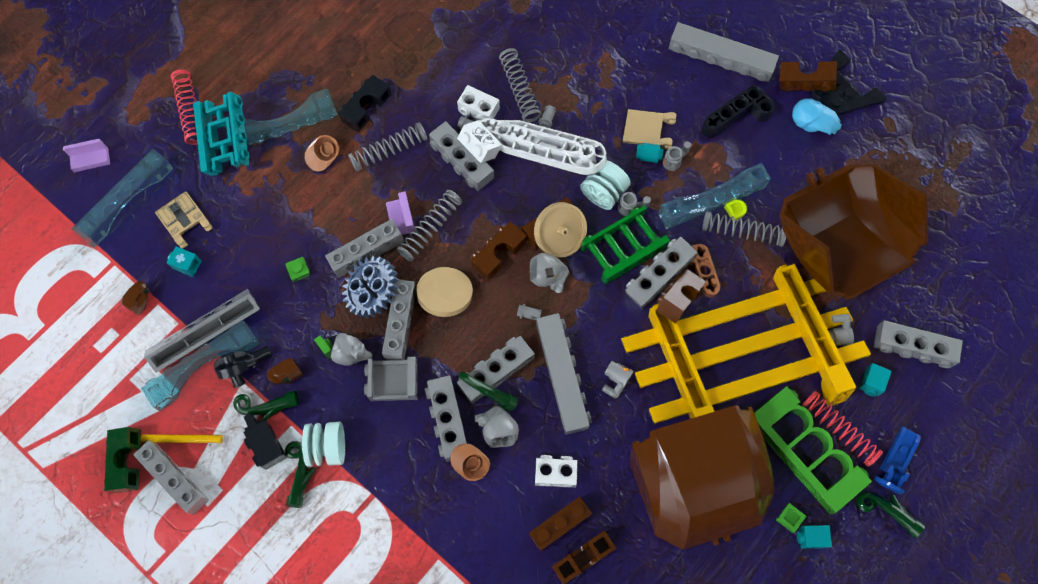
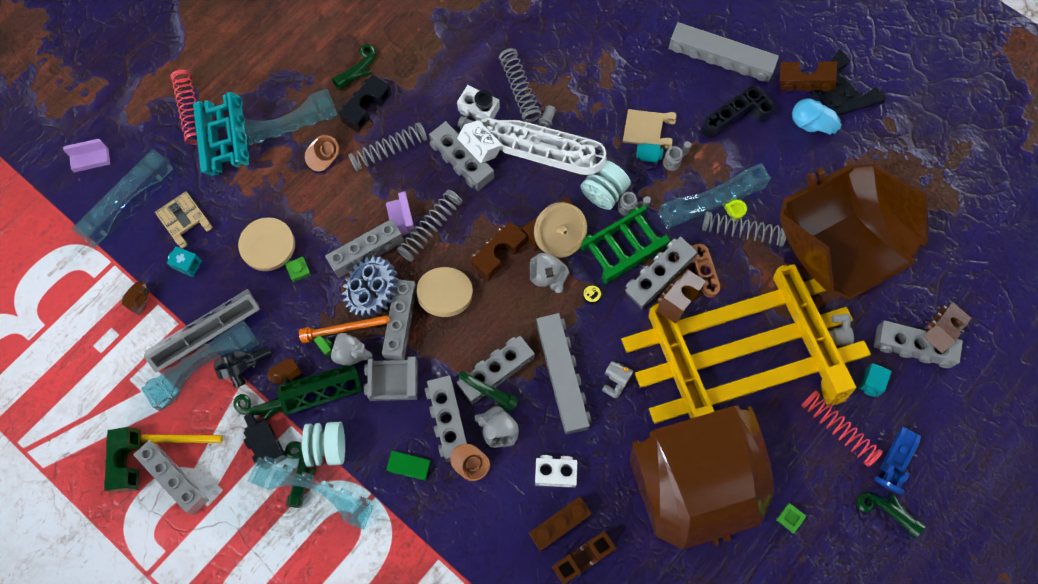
light grey pin [517,304,542,320] -> none
bright green fence [754,386,872,515] -> none
teal brick [797,525,832,549] -> none
none -> tan piece [238,218,295,271]
none -> clear light blue arch [247,456,374,530]
none -> dark green fence [276,364,362,416]
none -> orange piece [299,316,390,344]
none -> dark green plant [332,44,376,91]
none -> green tile [386,451,431,481]
none -> black tile [474,90,493,109]
none -> tile [582,285,602,305]
none -> arch [923,302,971,353]

